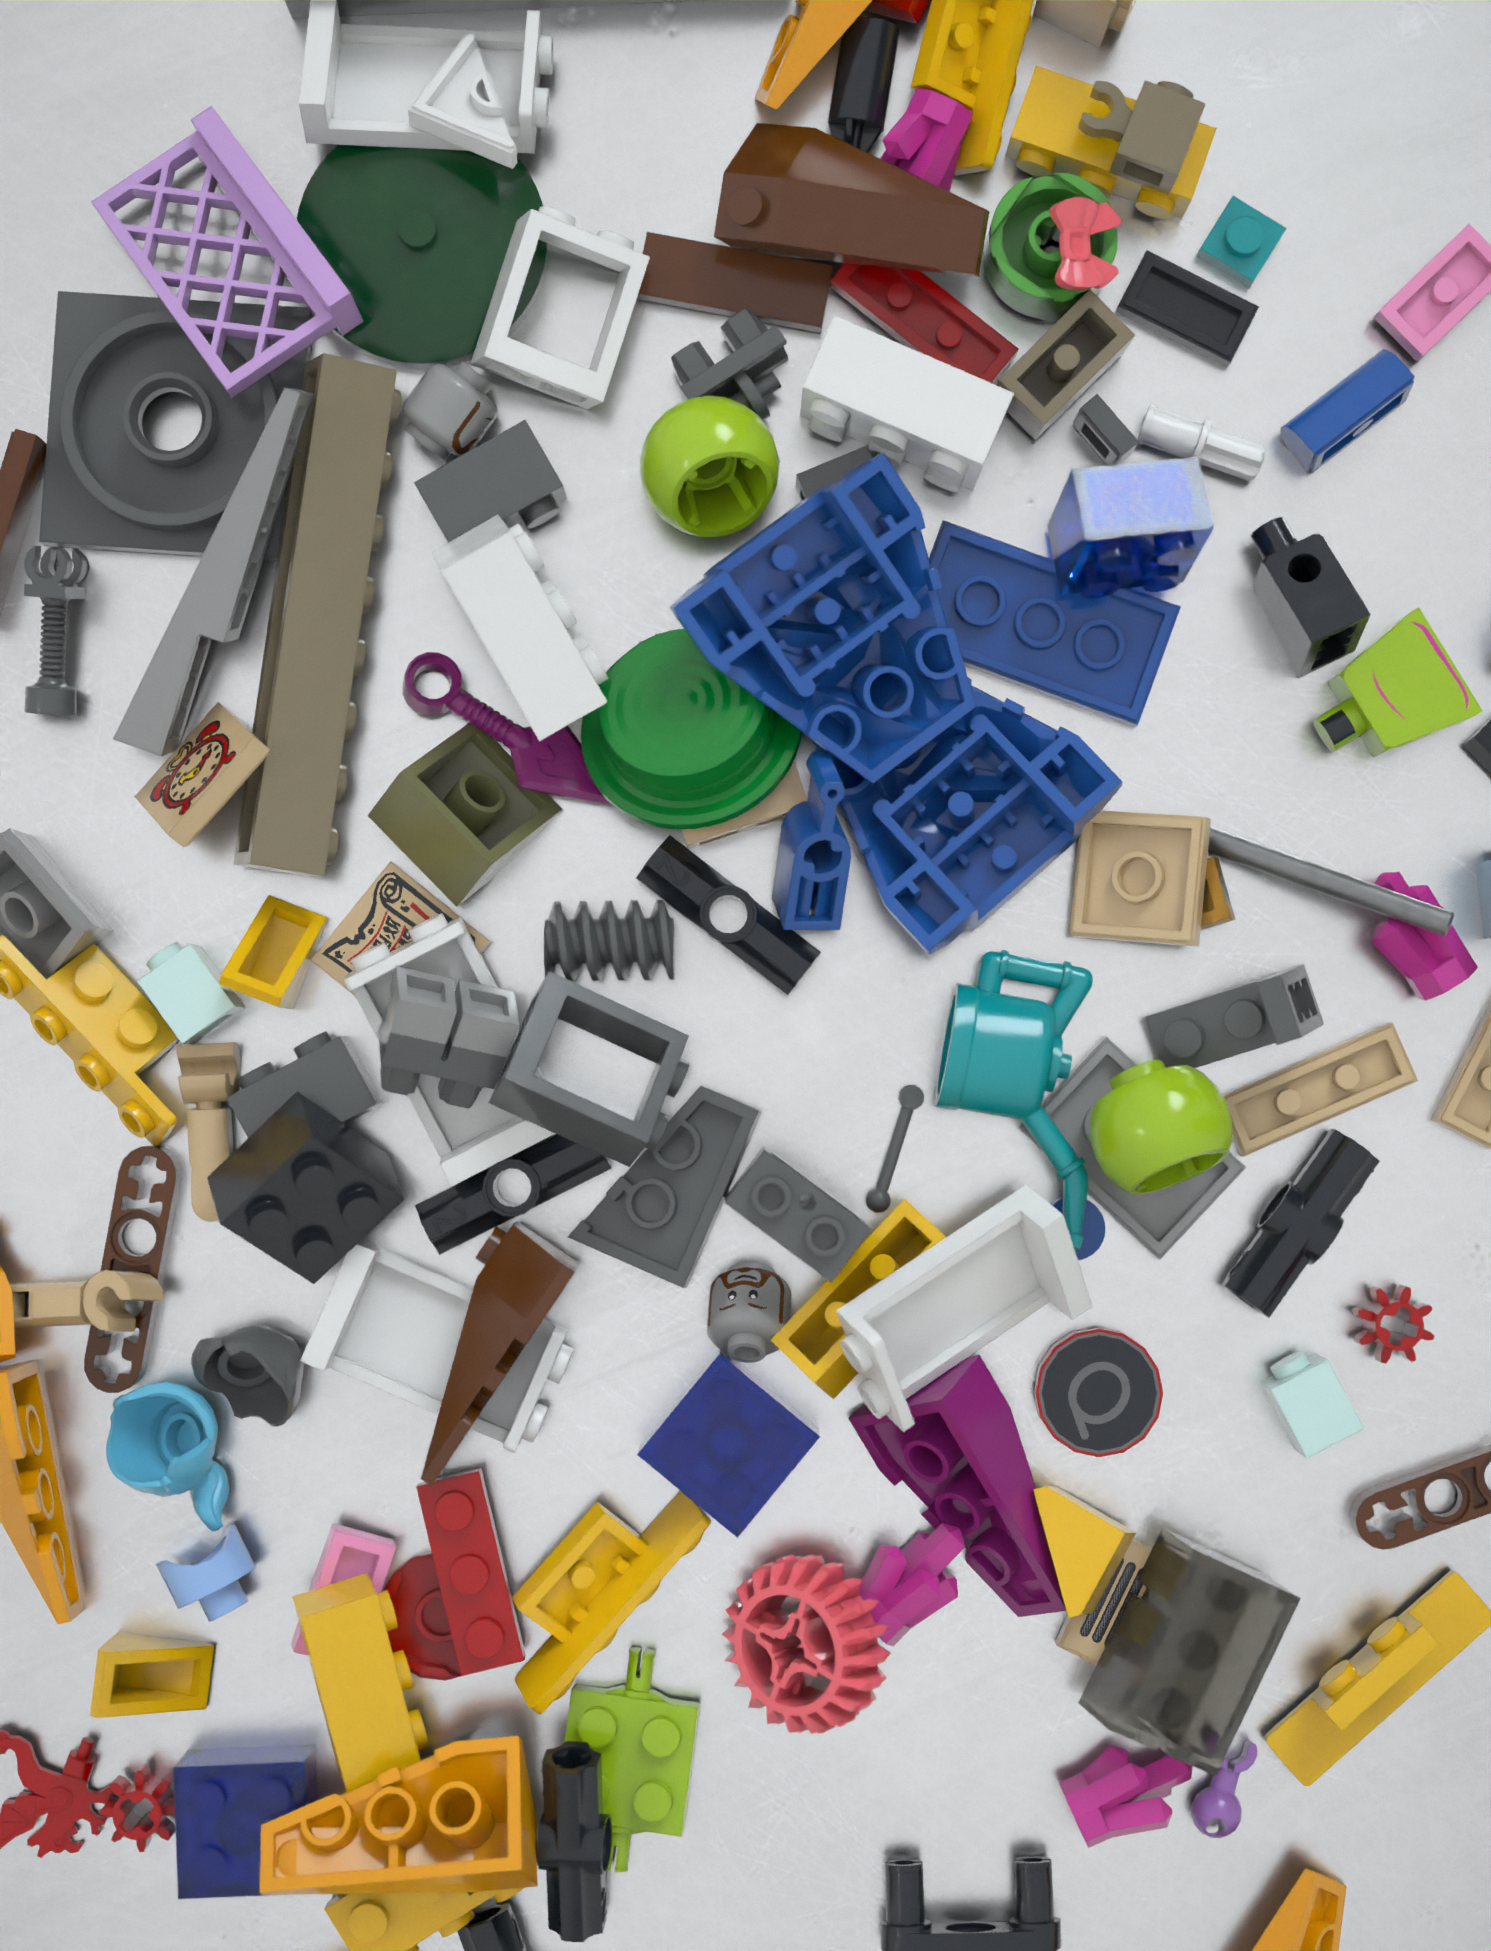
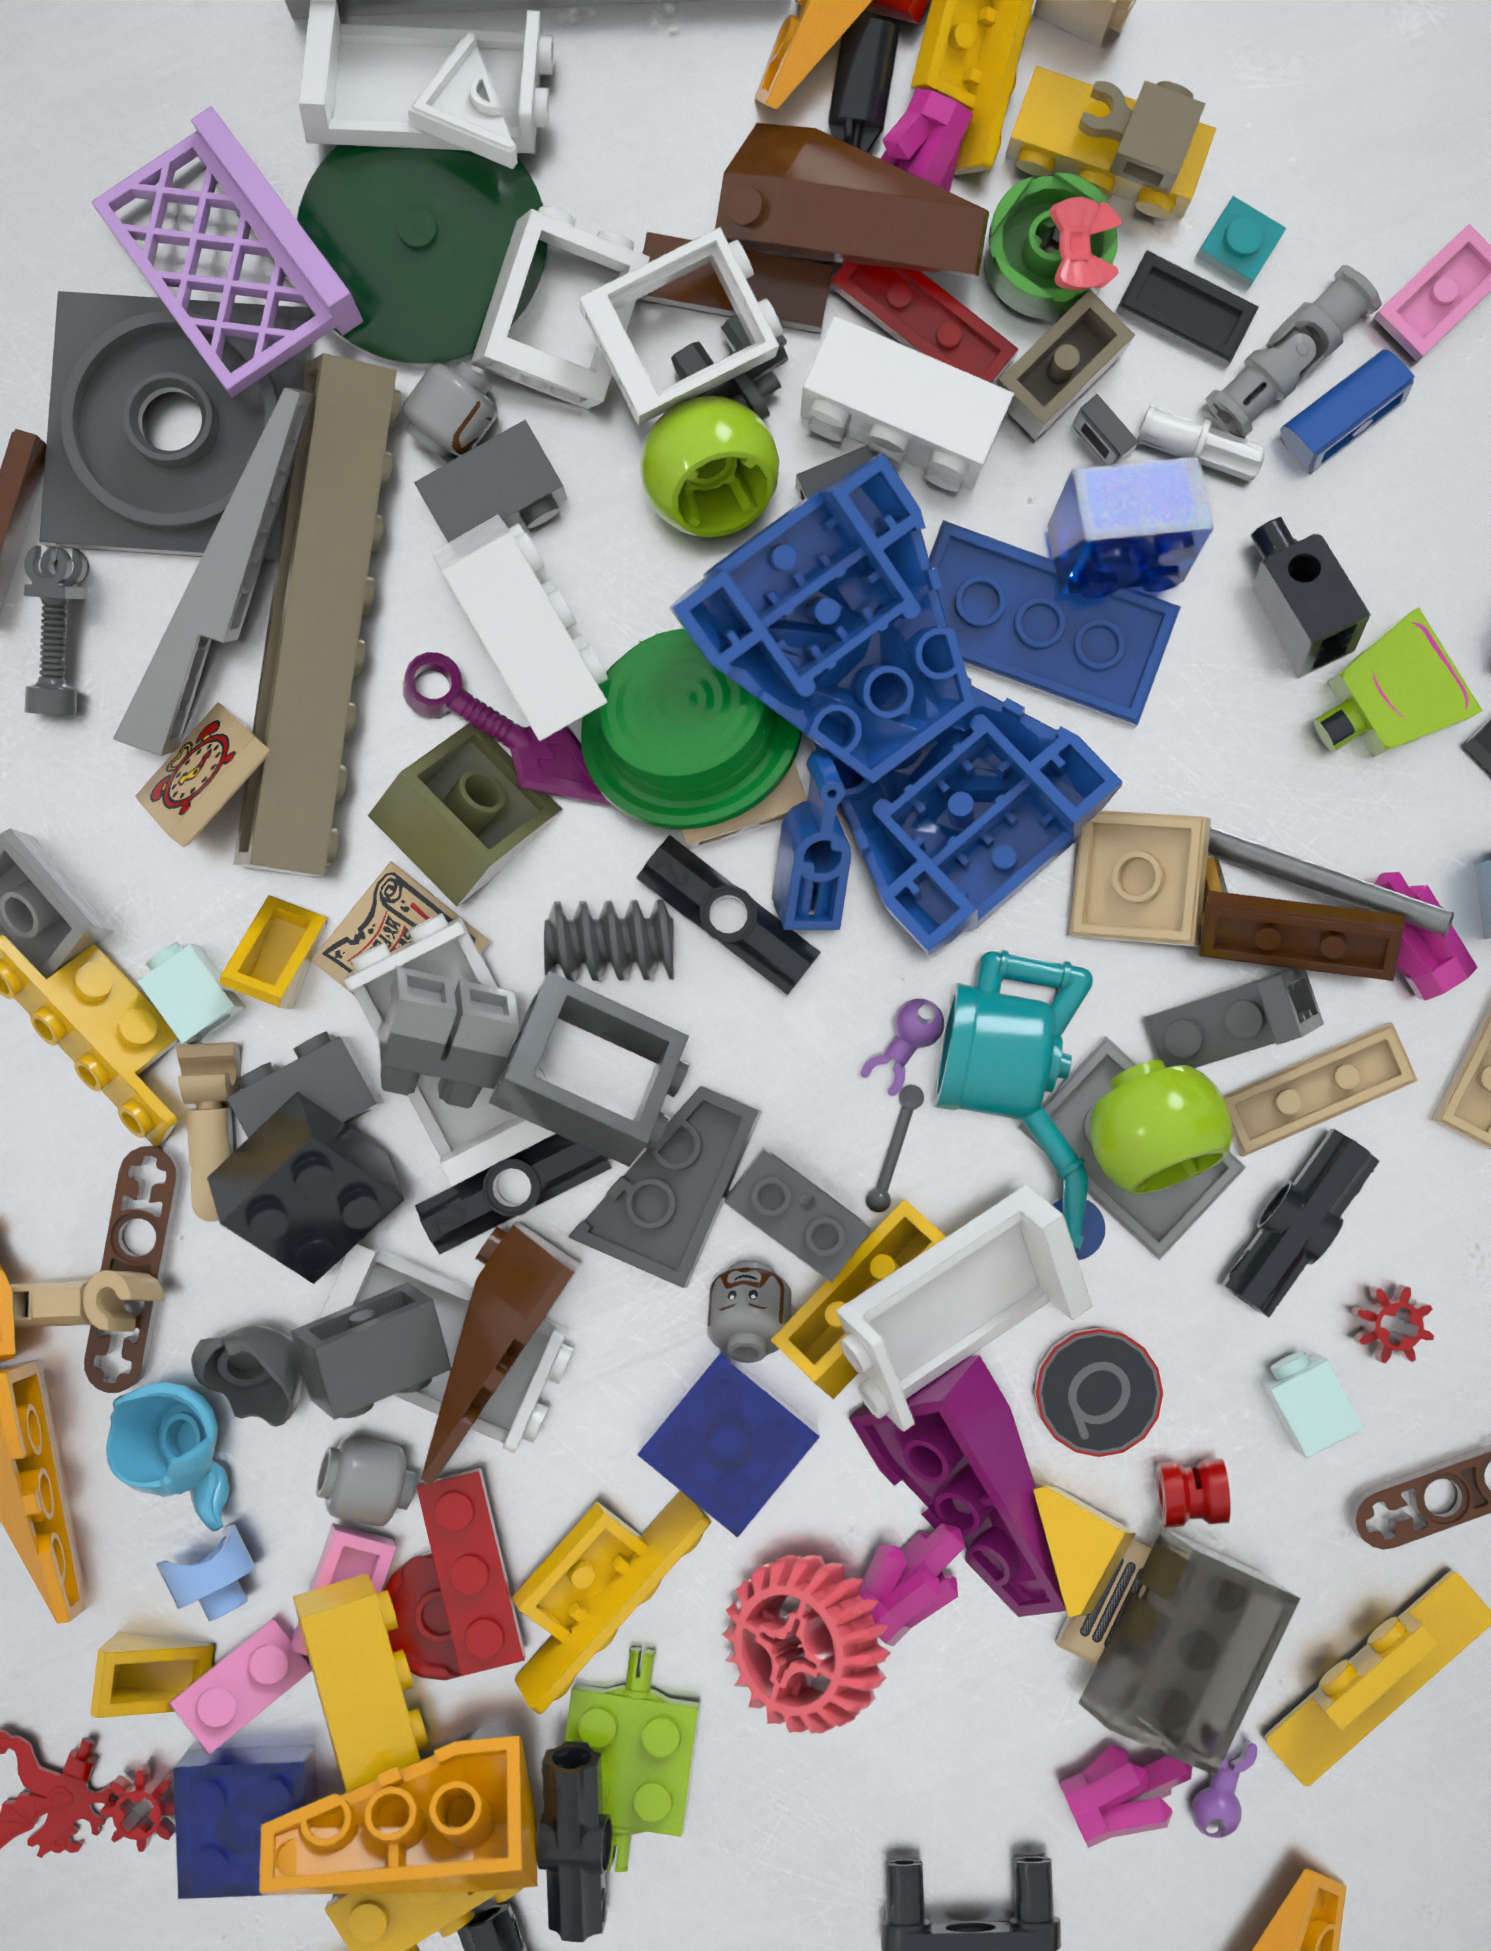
none -> bright pink plate [168,1619,312,1755]
none -> dark grey brick [291,1282,451,1420]
none -> light grey head [316,1436,416,1526]
none -> white window [579,227,783,426]
none -> medium lavender arm [861,998,944,1096]
none -> red wheel [1156,1458,1231,1528]
none -> reddish brown tile [1199,890,1404,981]
none -> light grey piece [1206,265,1382,438]

